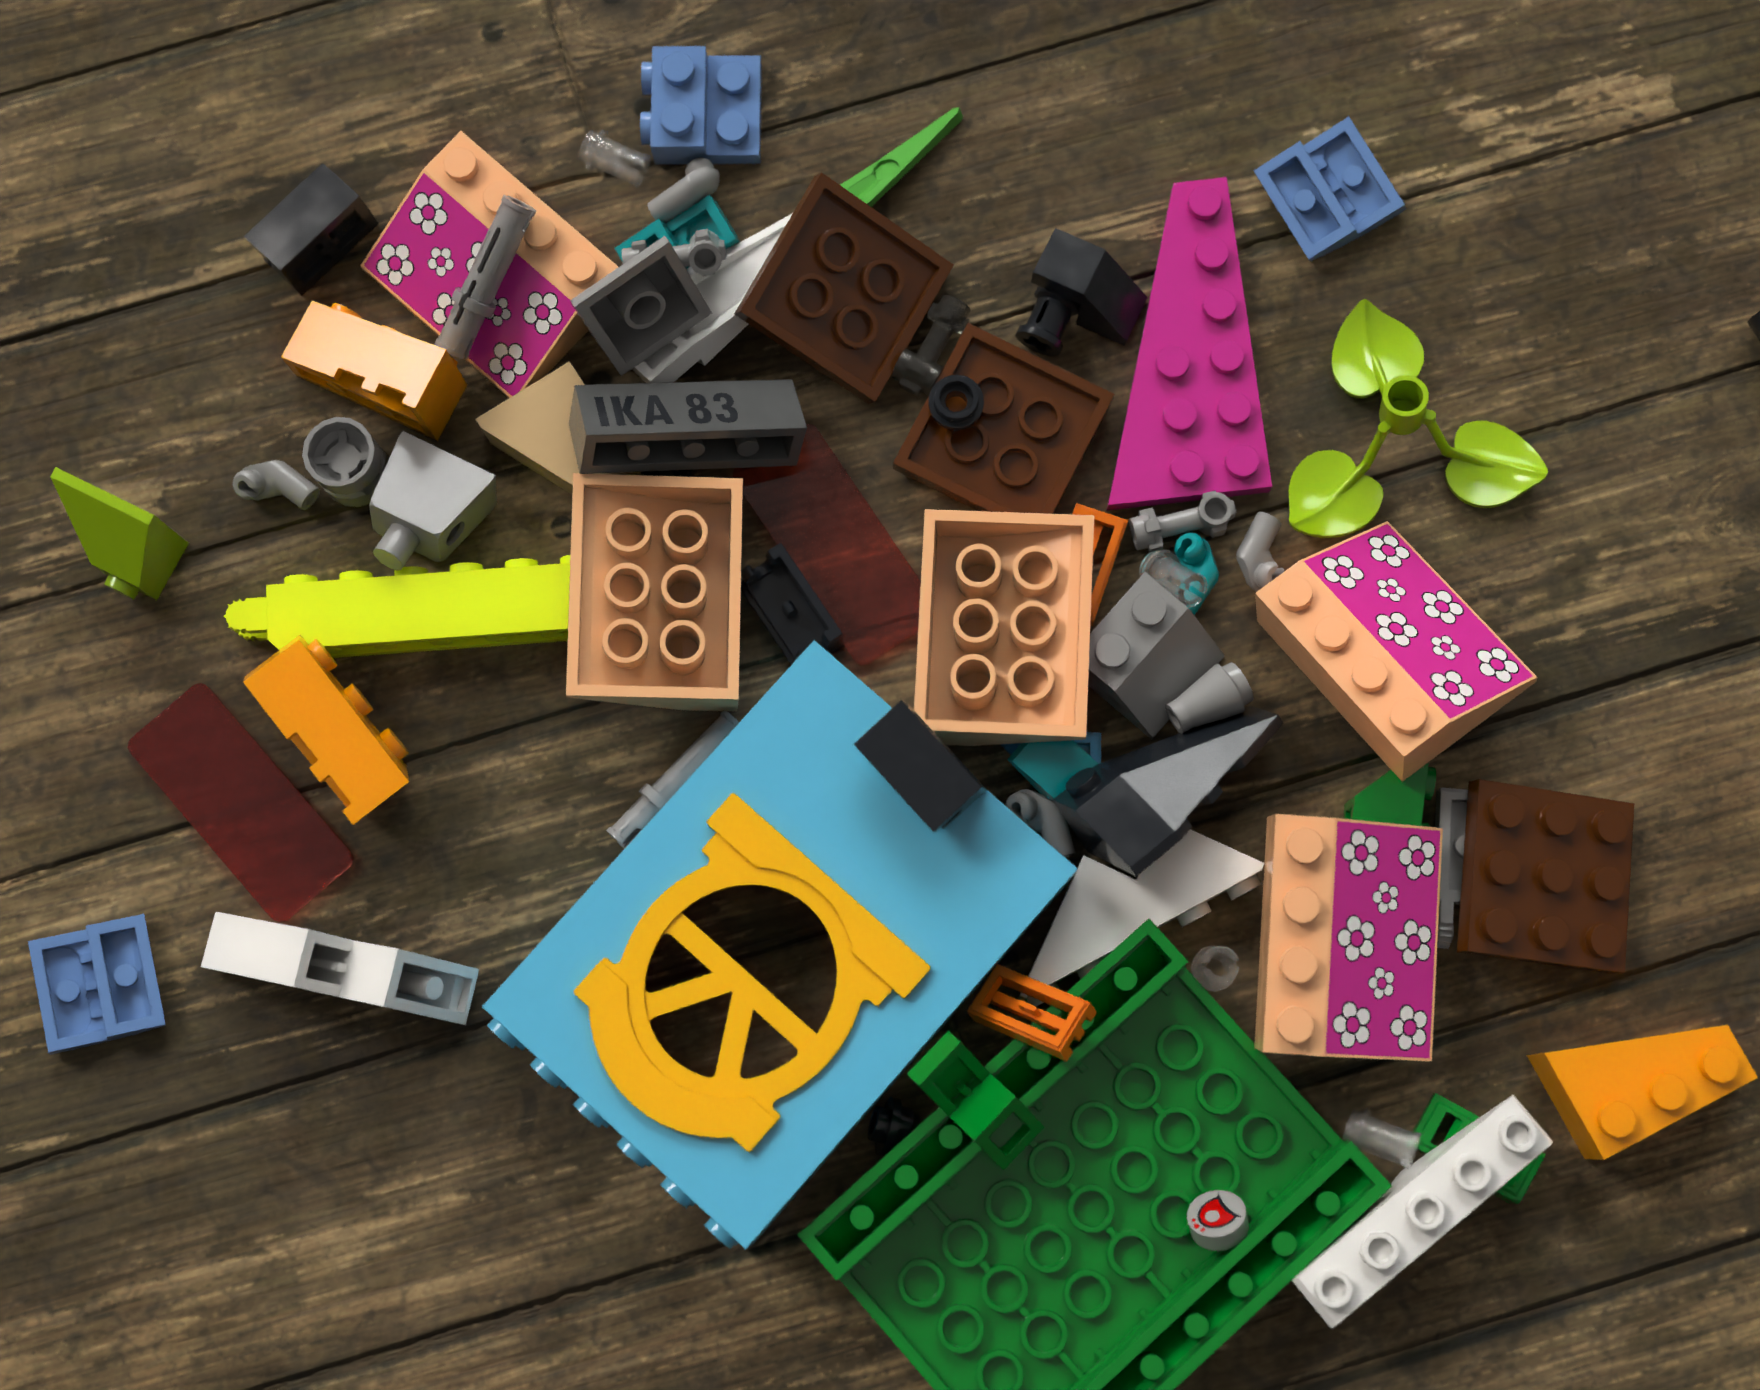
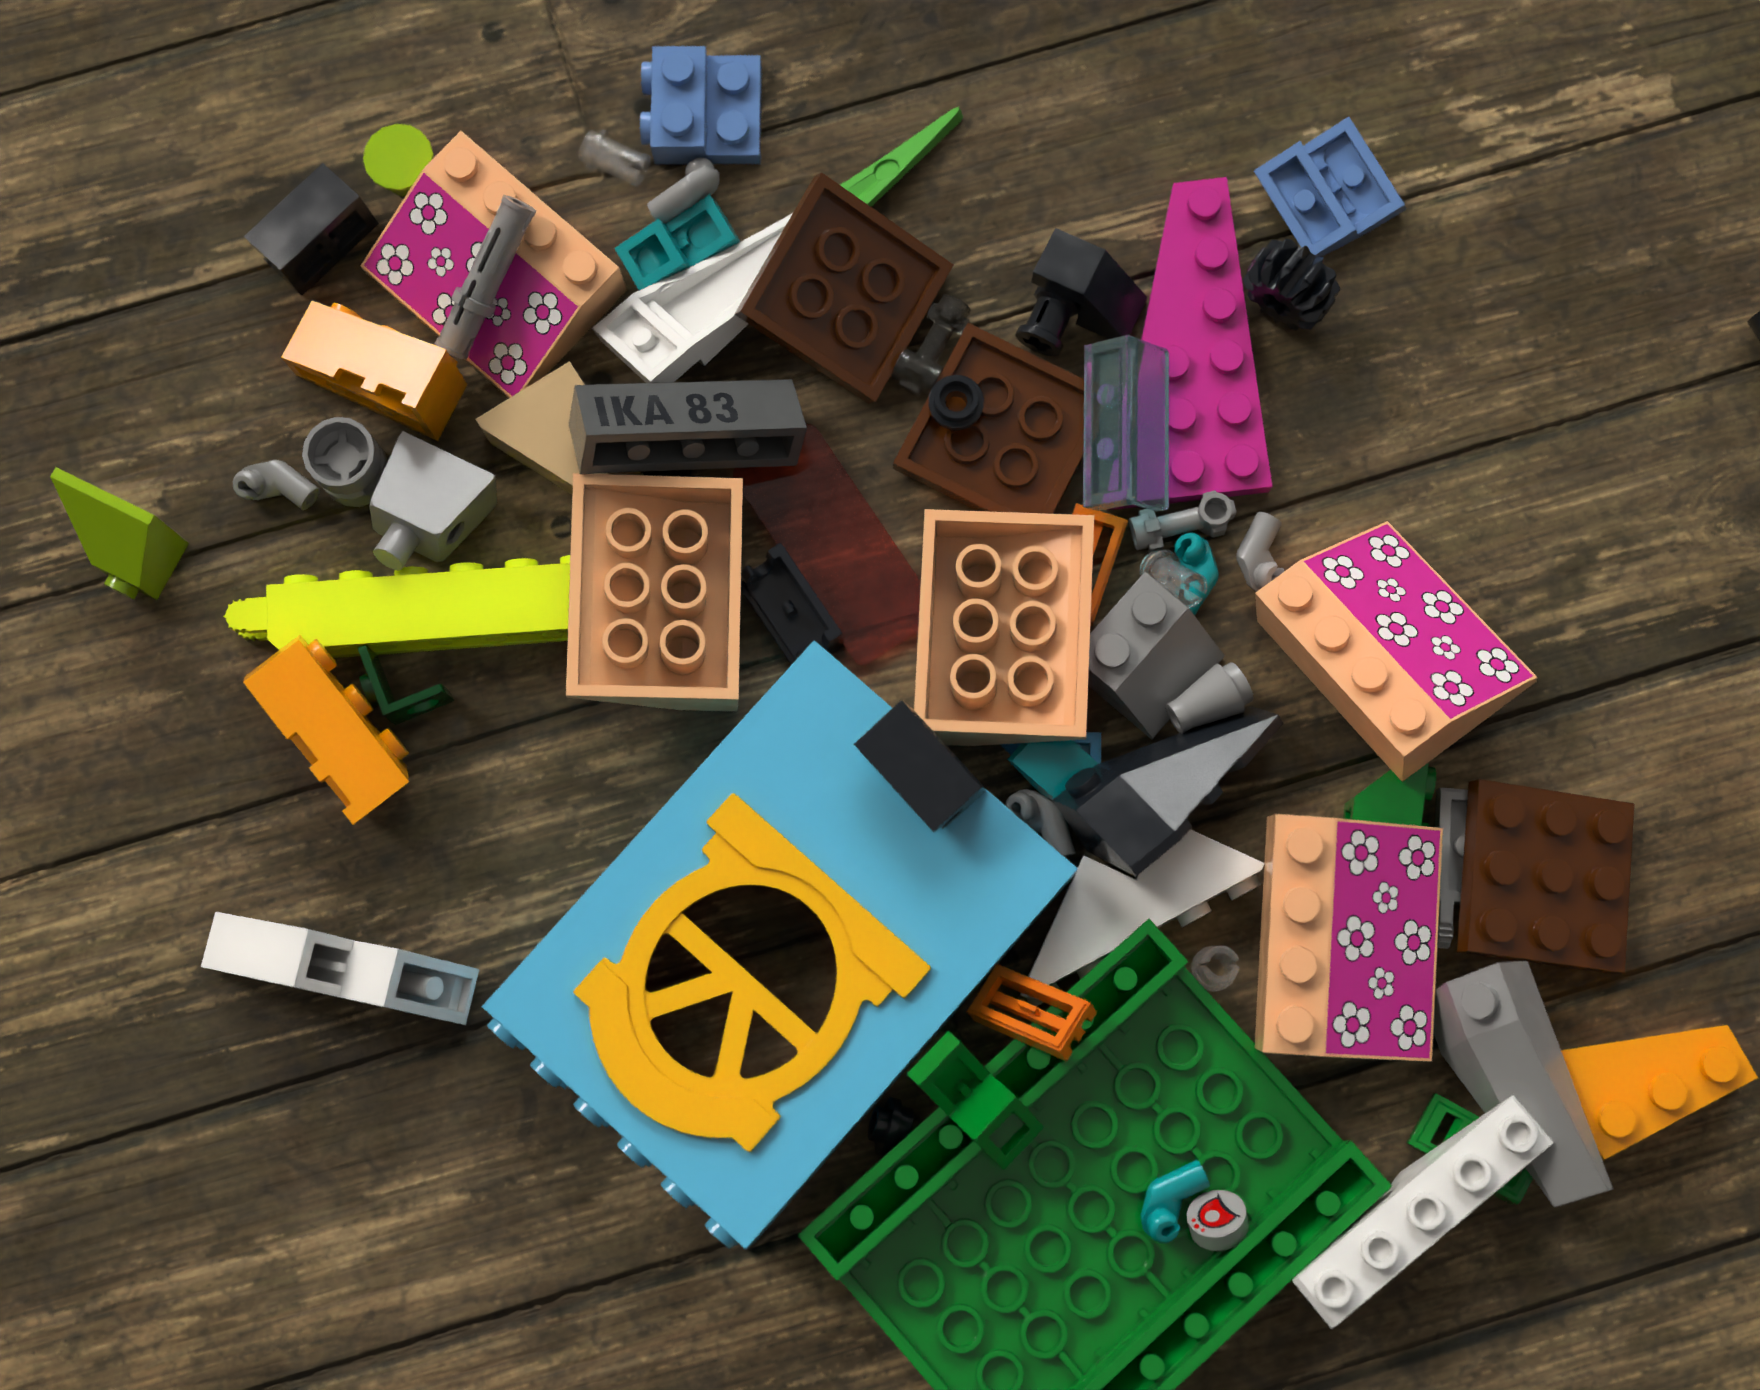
medium blue slope [28,914,166,1055] -> none
clear red piece [128,683,354,922] -> none
light grey slope [570,236,712,376] -> none
light grey pin [606,710,739,849] -> none
light grey bar [621,229,727,276] -> none
lime plant [1288,299,1548,538] -> none
clear pin [1342,1109,1422,1170] -> none
none -> dark green bracket [358,644,454,725]
none -> lime piece [363,124,434,197]
none -> clear light blue panel [1083,335,1169,511]
none -> teal arm [1140,1160,1210,1243]
none -> black gear [1242,239,1341,330]
none -> light grey wedge [1433,961,1613,1207]

